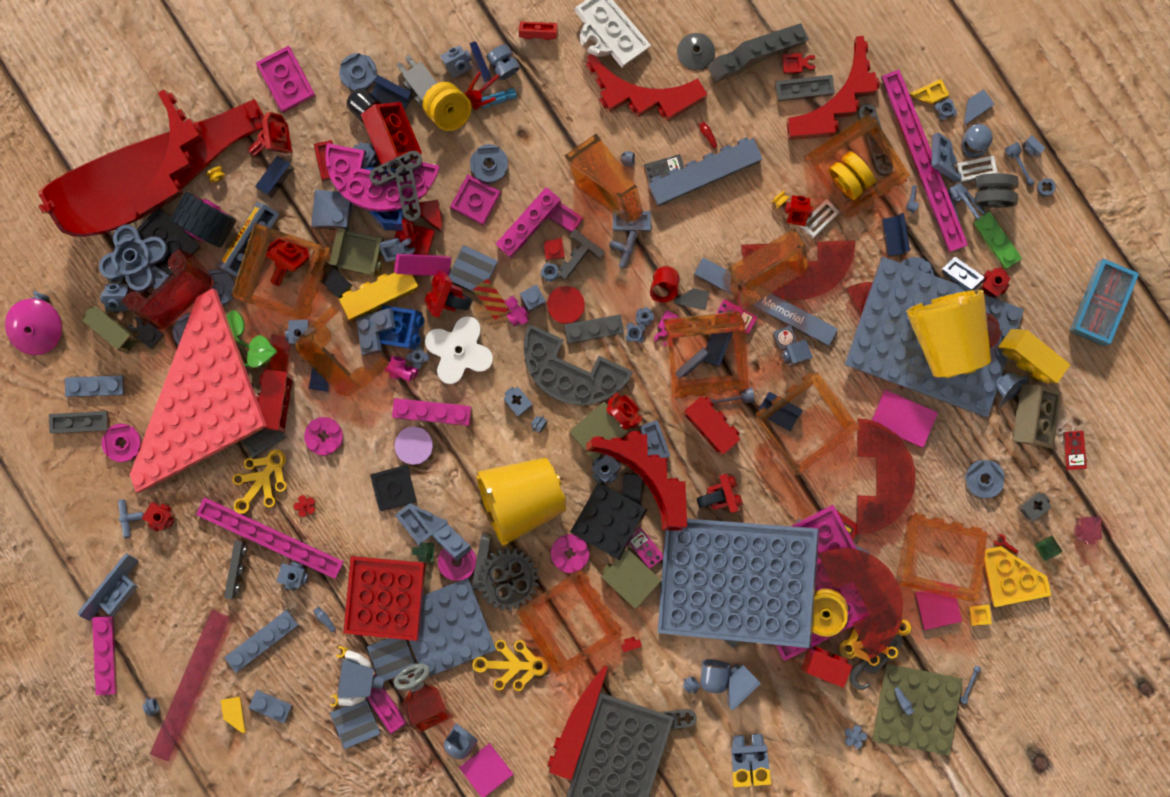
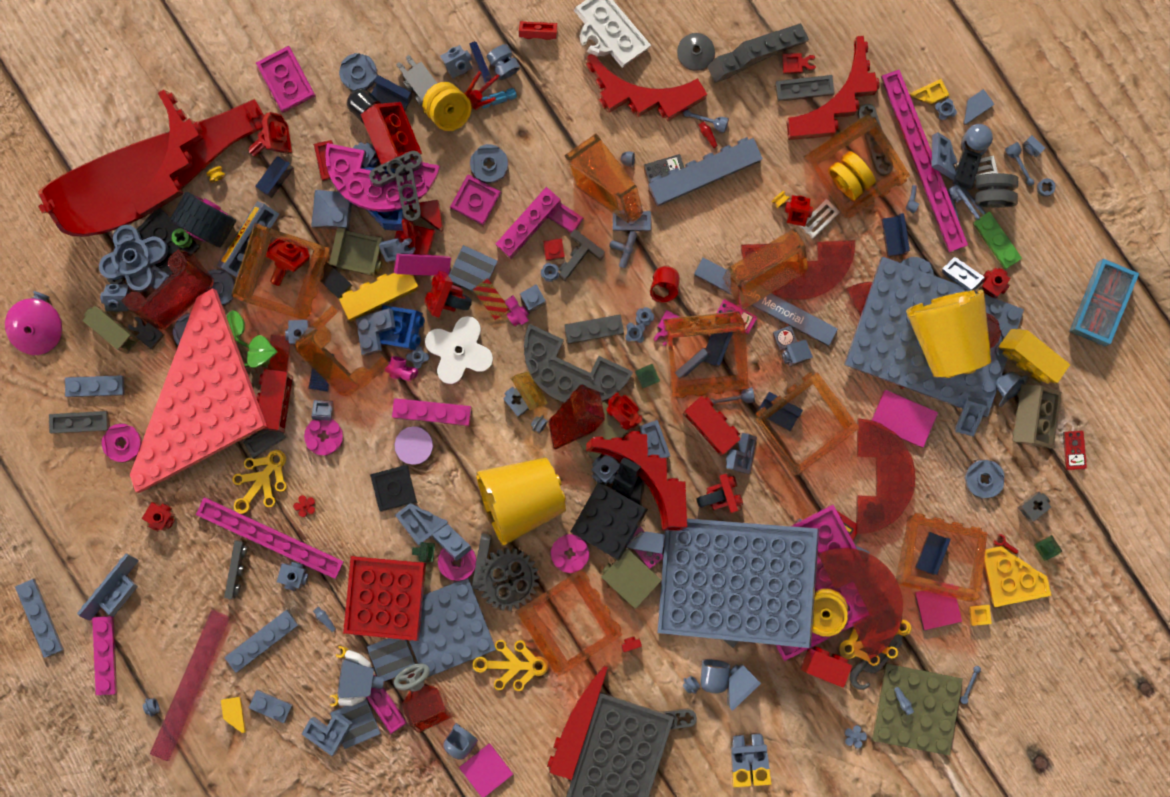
sand blue piece [118,499,144,538] -> none
red tile [547,286,585,324] -> none
dark grey sticker [673,288,709,310] -> none
clear pink brick [1074,516,1102,544] -> none
none -> sand blue plate [15,579,64,658]
none -> bright green bush [172,228,193,248]
none -> sand blue plate [302,712,353,756]
none -> sand blue tile [311,400,334,420]
none -> clear yellow tile [510,371,548,411]
none -> clear red slope [548,385,605,449]
none -> black slope [612,457,641,498]
none -> sand blue tile [627,531,665,554]
none -> clear green plate [635,364,660,389]
none -> sand blue hinge [683,110,729,133]
none -> sand blue plate [726,433,757,474]
none -> dark blue panel [915,532,951,575]
none -> black plate [953,148,982,190]
none -> sand blue plate [955,397,987,437]

